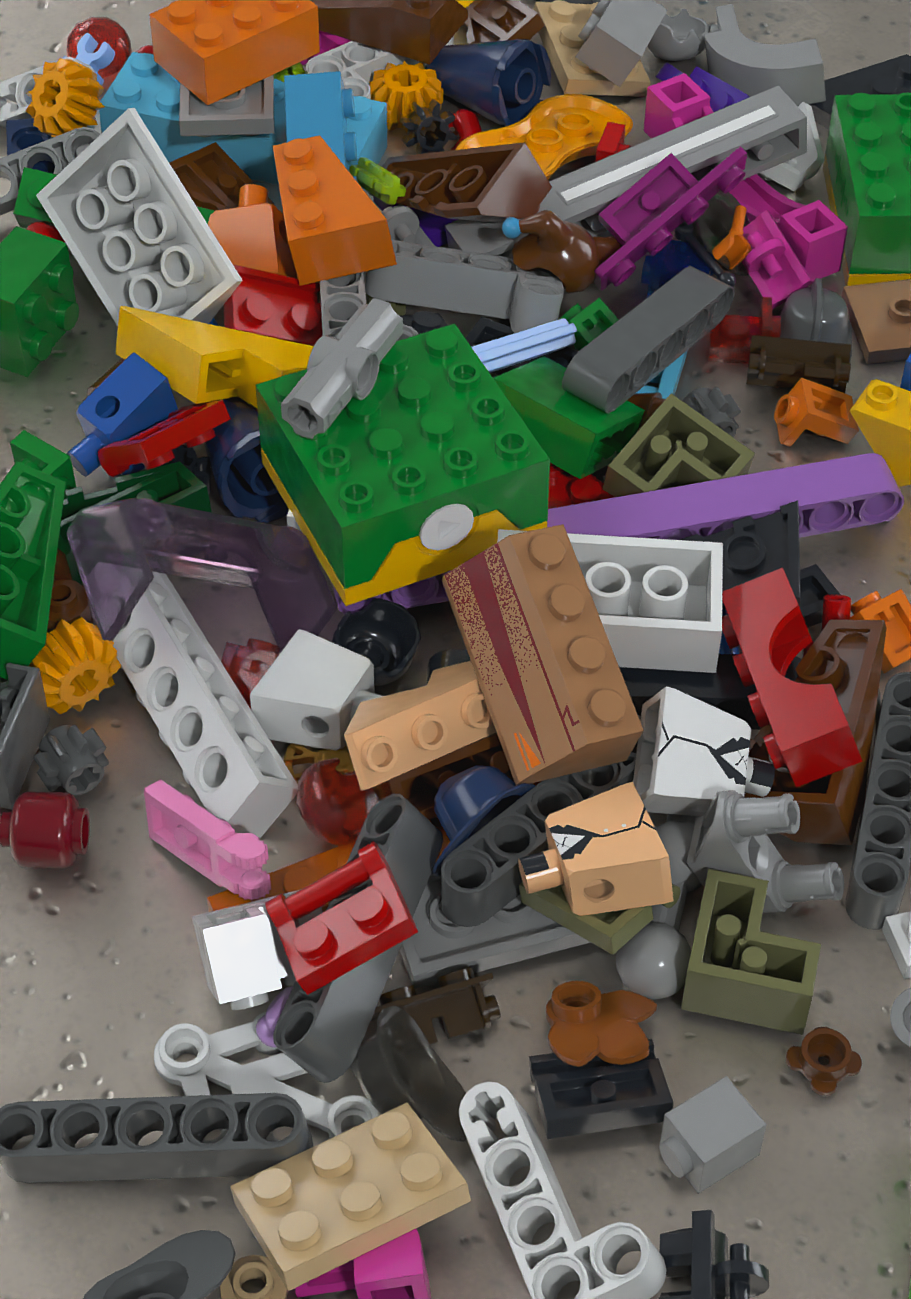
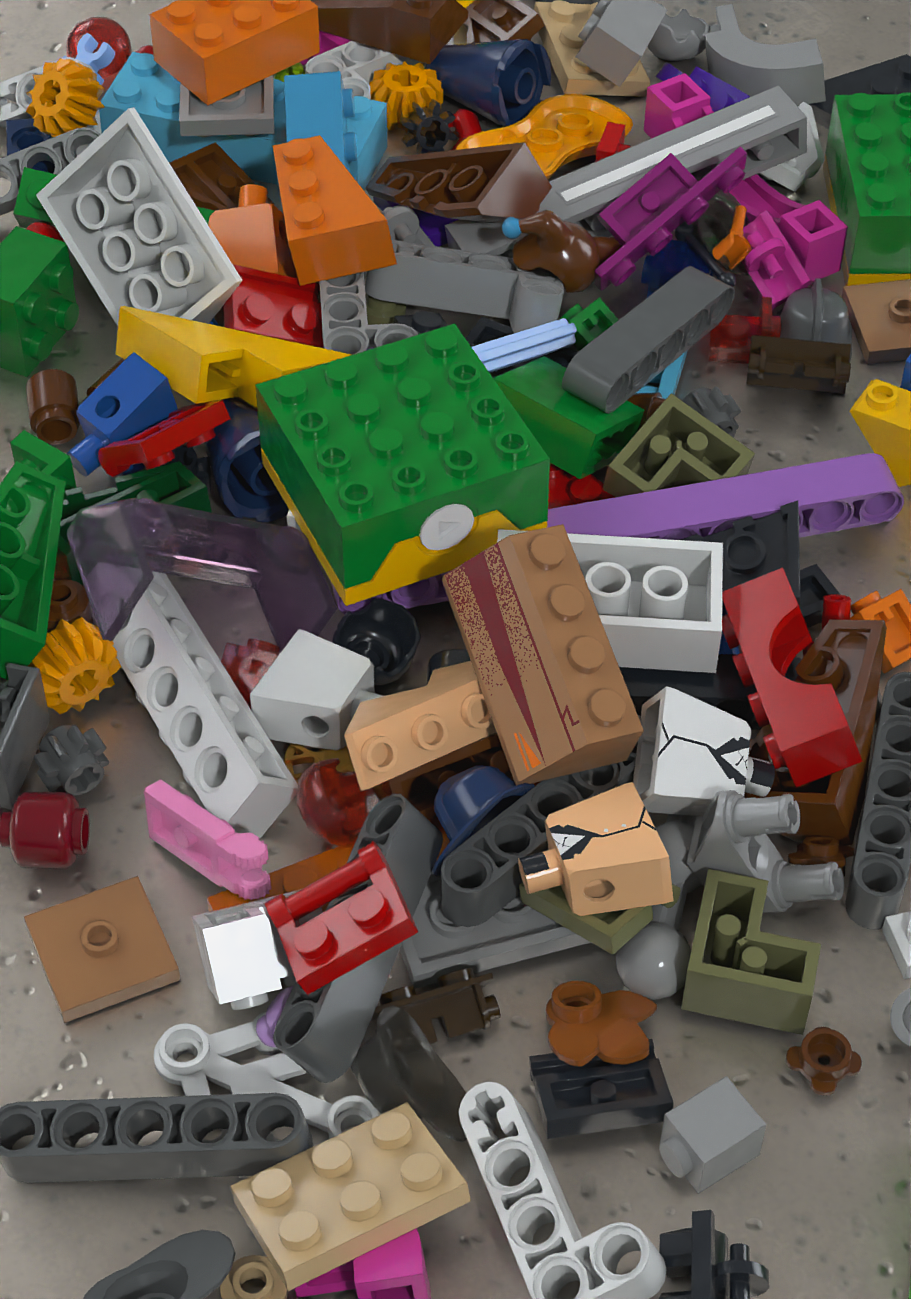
light grey piece [281,298,403,439] -> none
lime axle [349,157,406,205] -> none
orange bracket [774,378,859,447] -> none
none -> medium nougat plate [24,876,181,1023]
none -> reddish brown brick [26,369,80,445]
none -> reddish brown plate [788,836,854,877]

